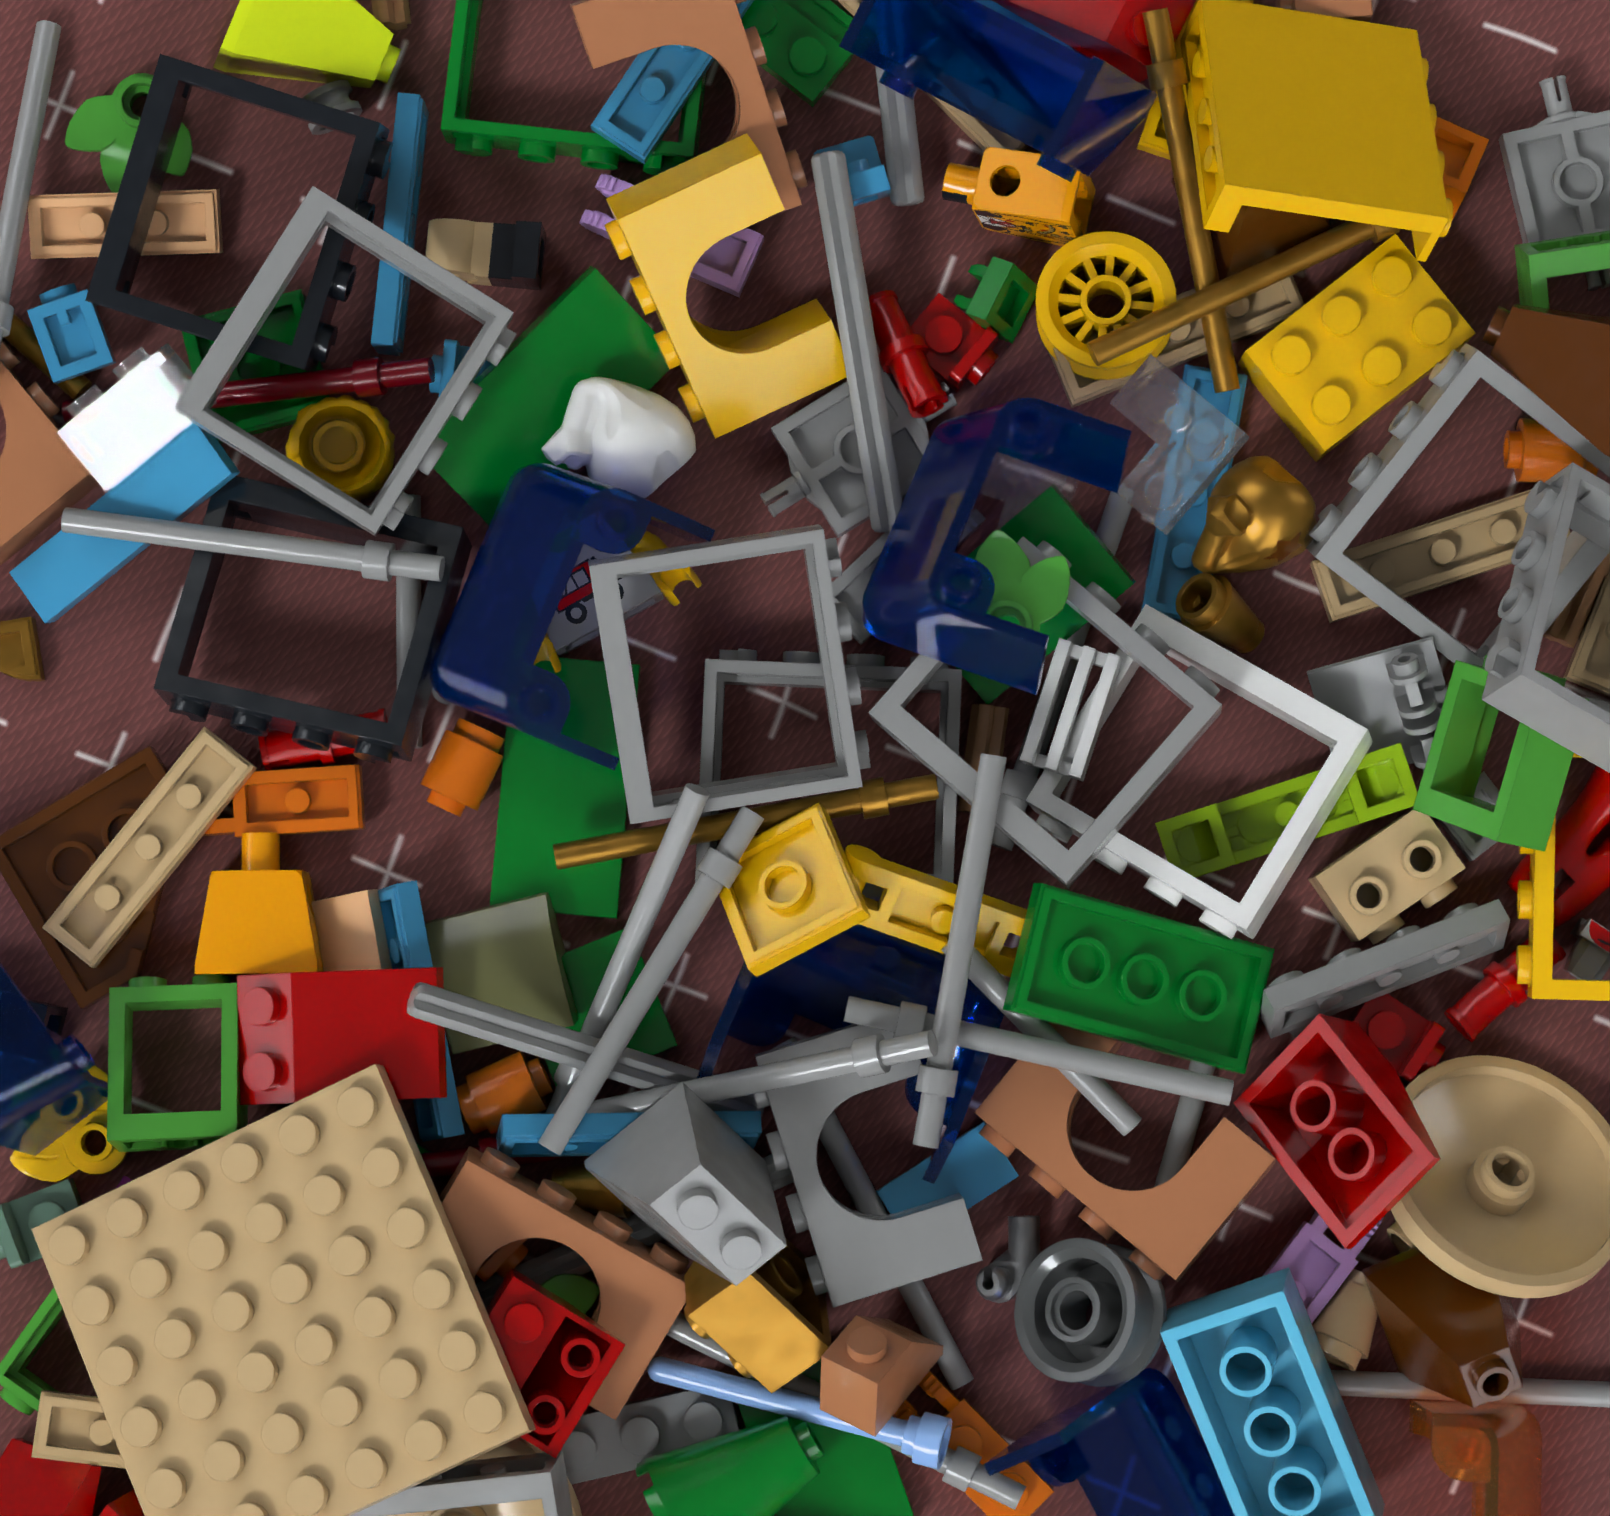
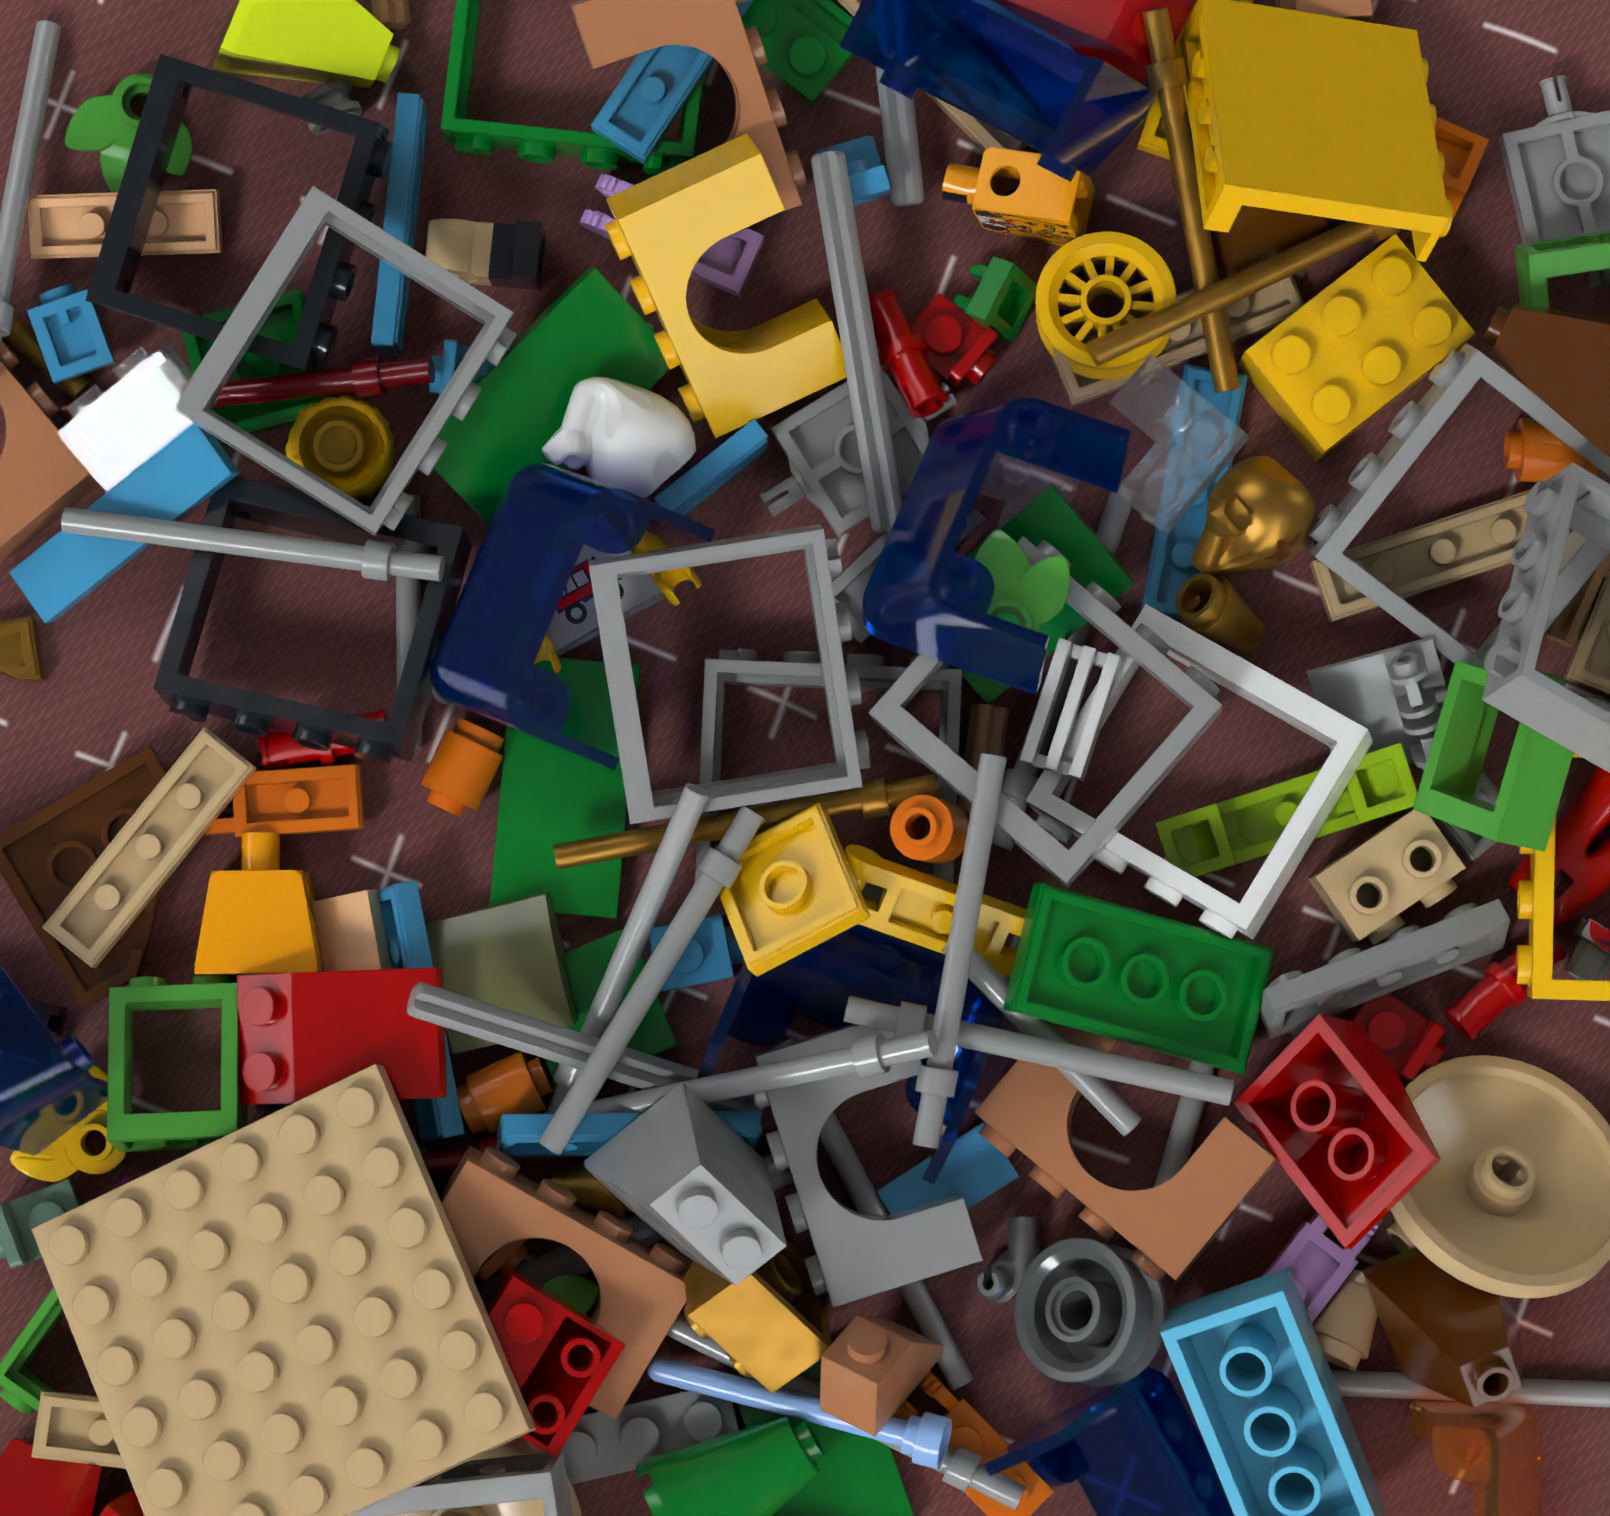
none -> dark azure bracket [649,913,745,992]
none -> dark azure tile [654,419,769,524]
none -> orange brick [890,795,969,864]

